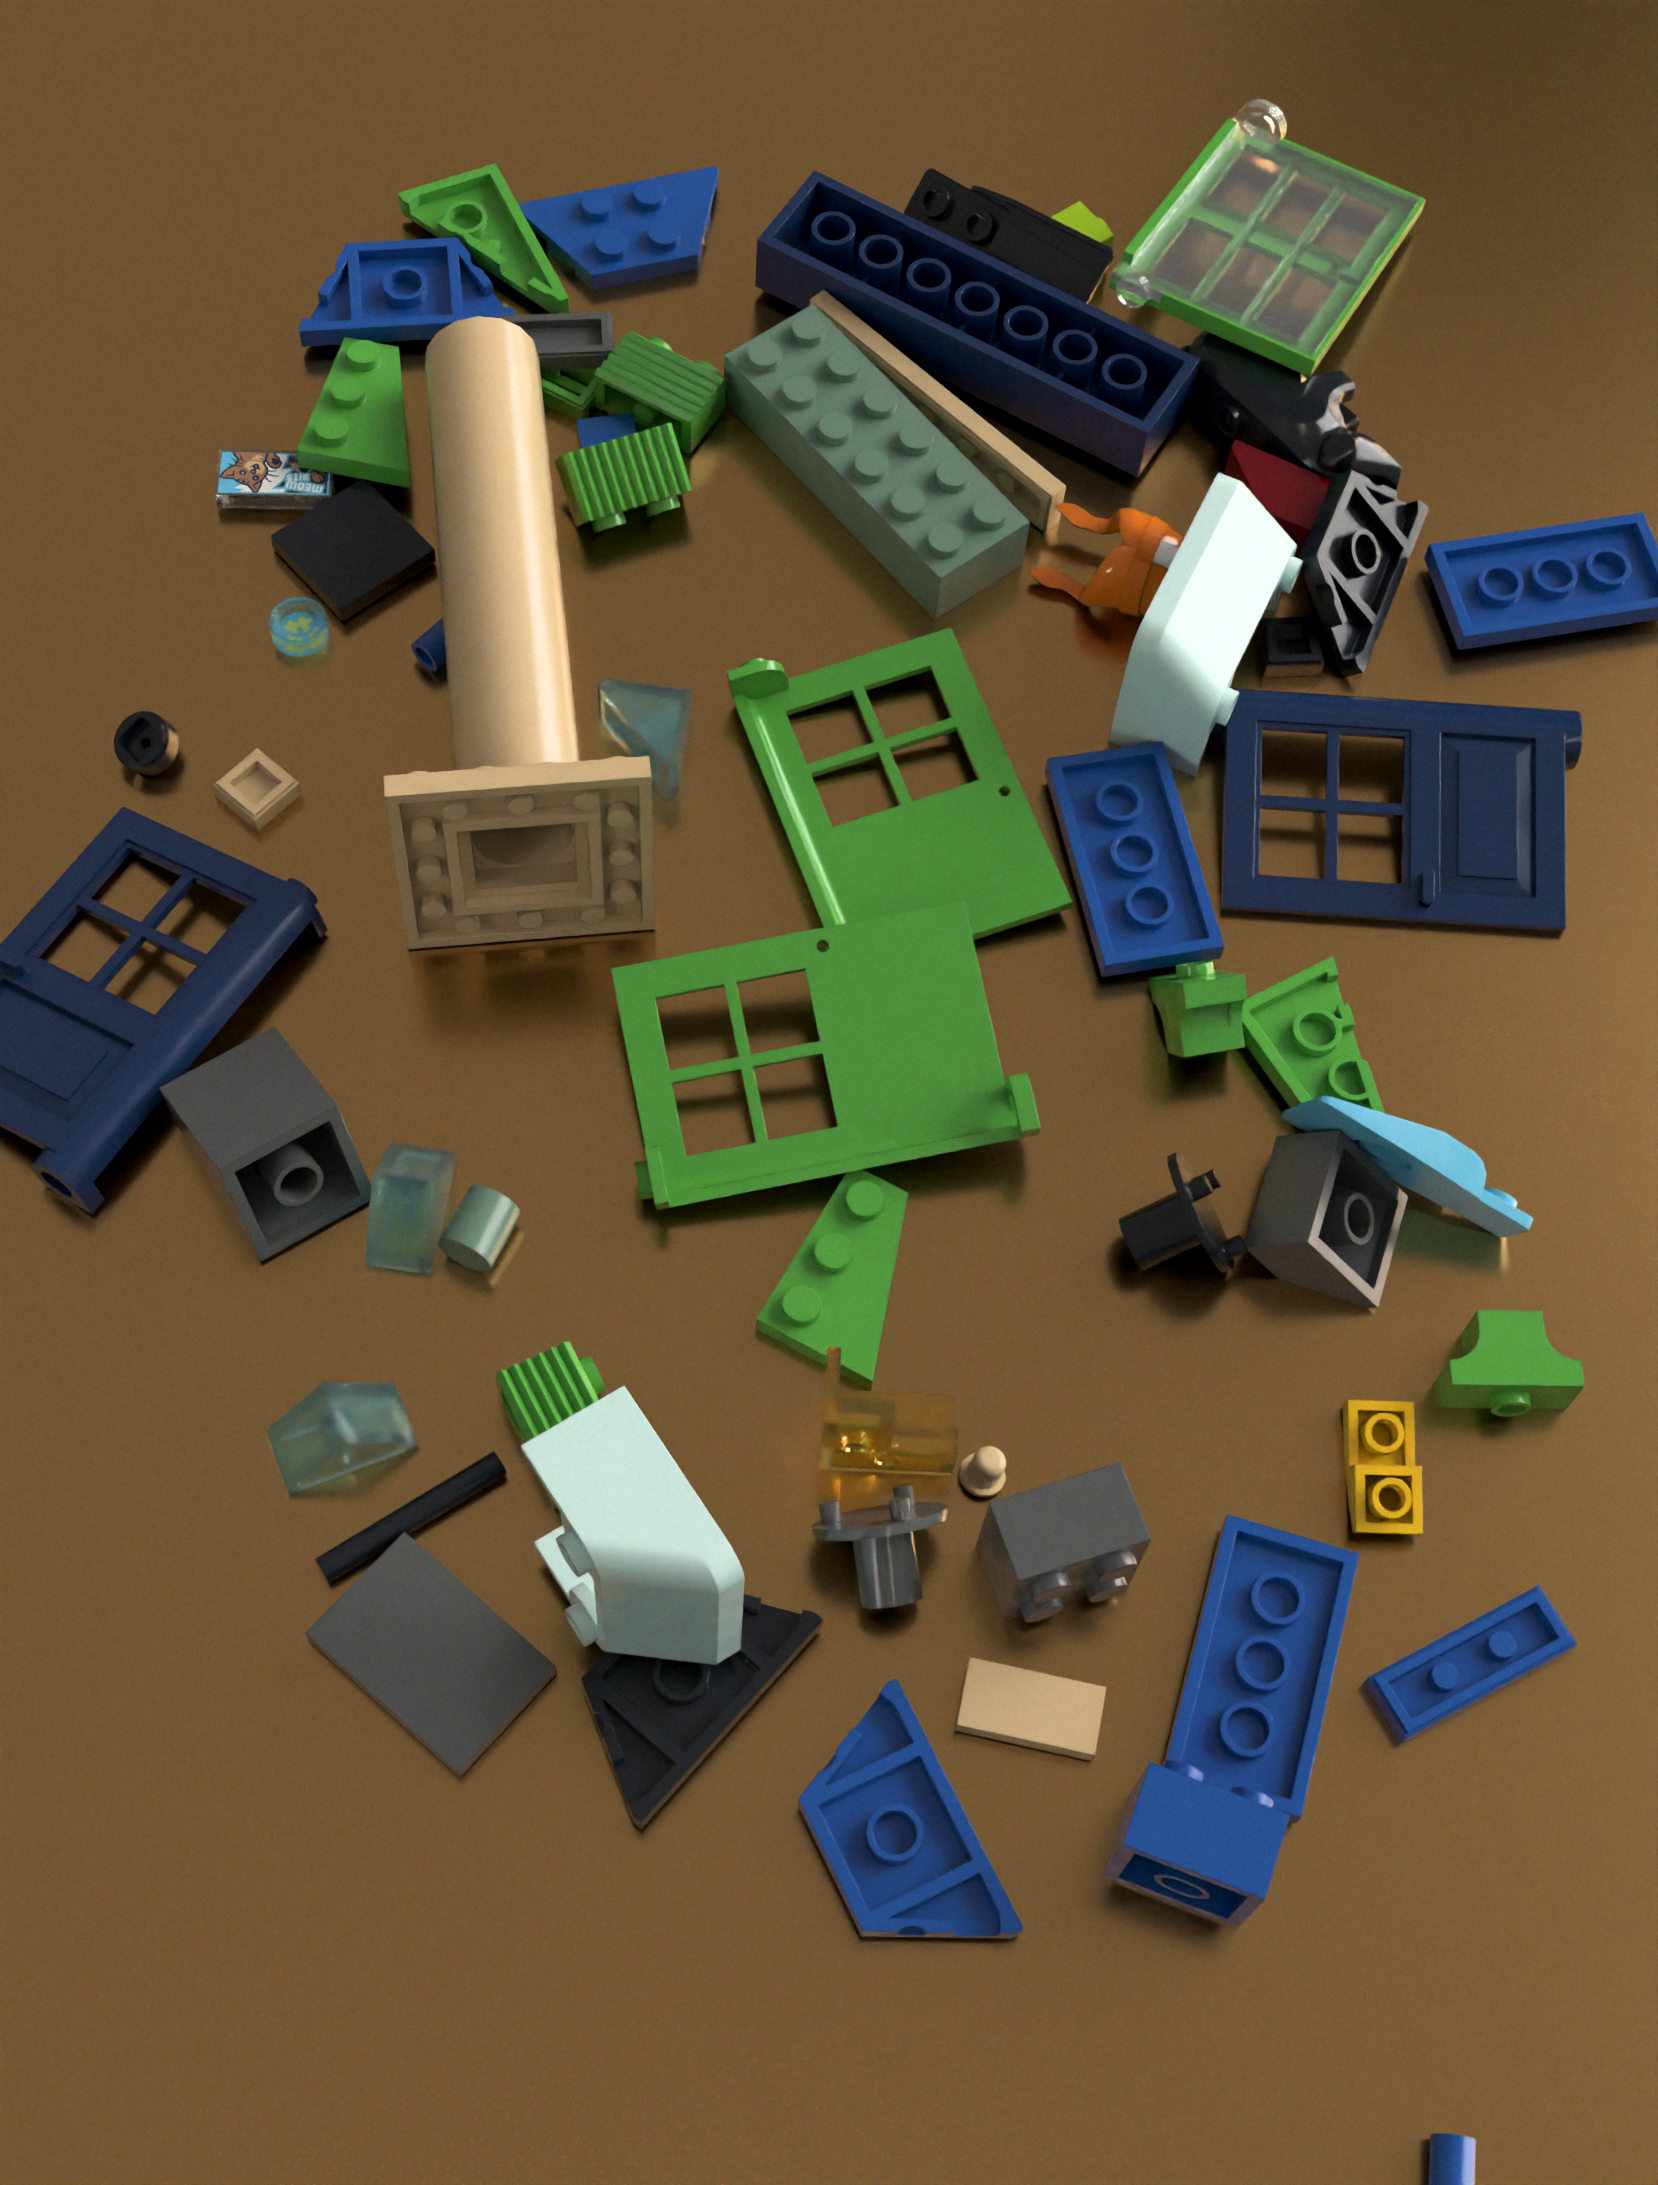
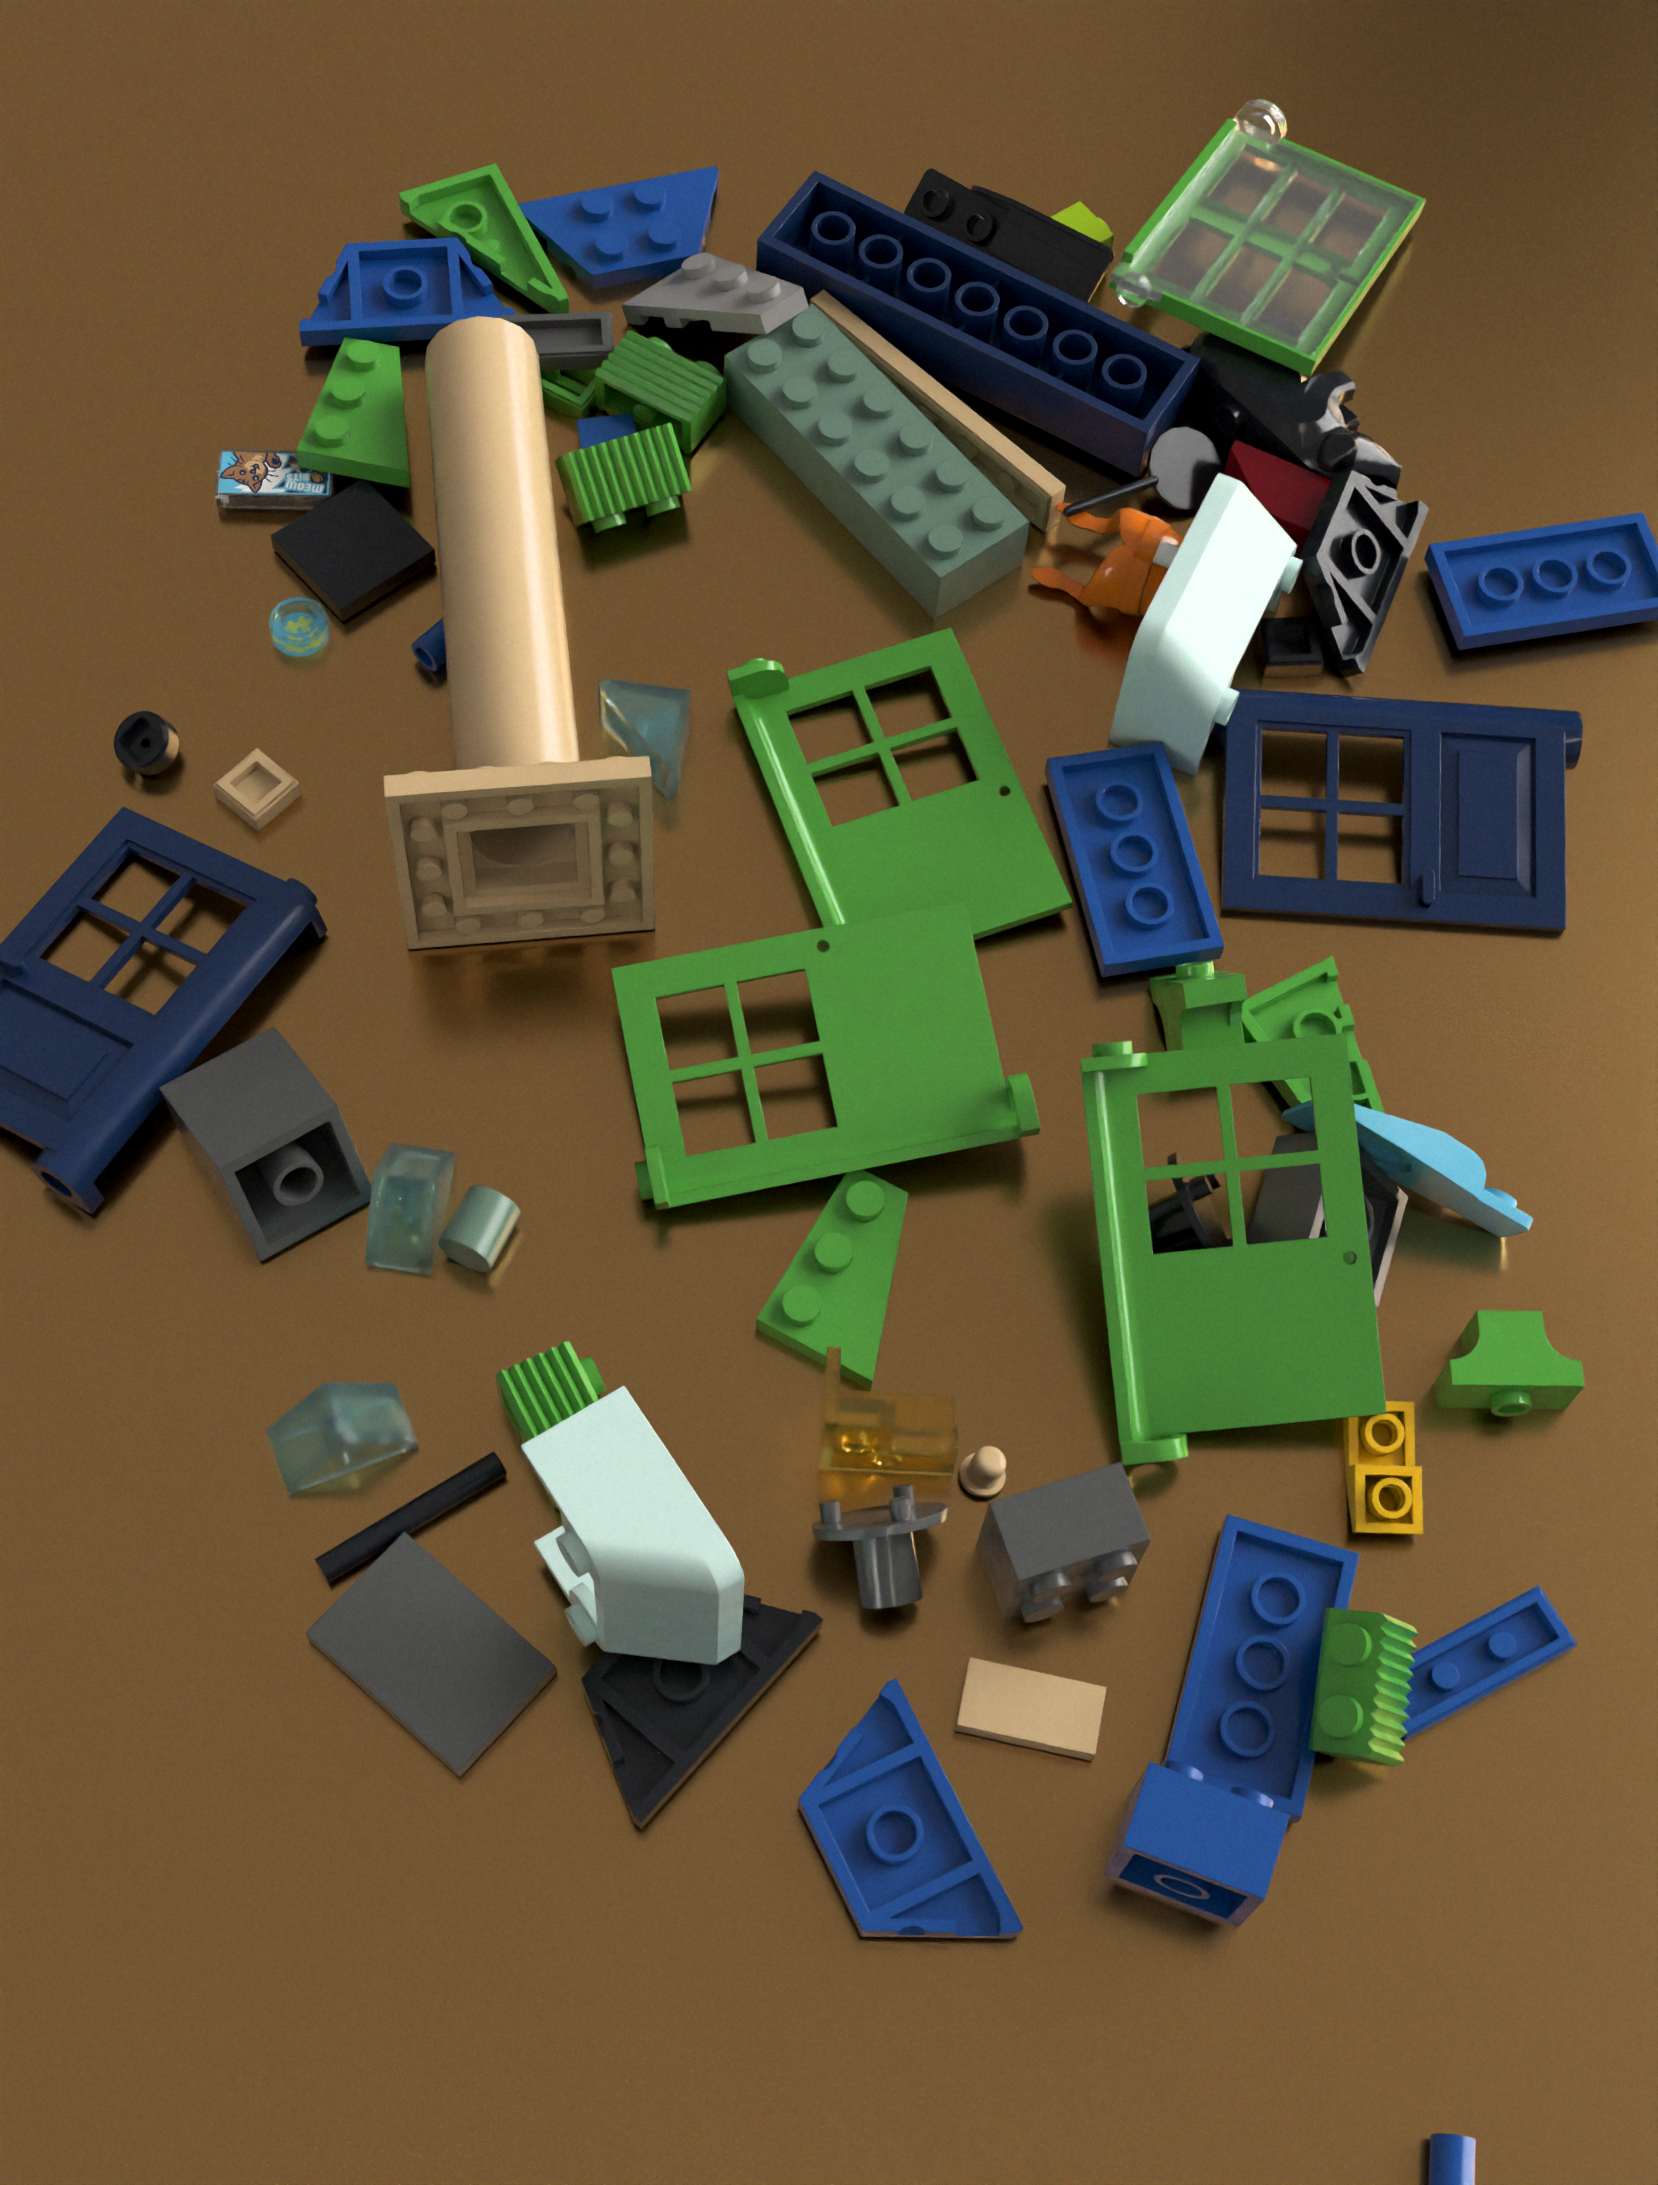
none -> light grey wing [621,253,809,335]
none -> piece [1063,427,1224,517]
none -> bright green door [1080,1033,1387,1465]
none -> bright green brick [1308,1607,1419,1767]

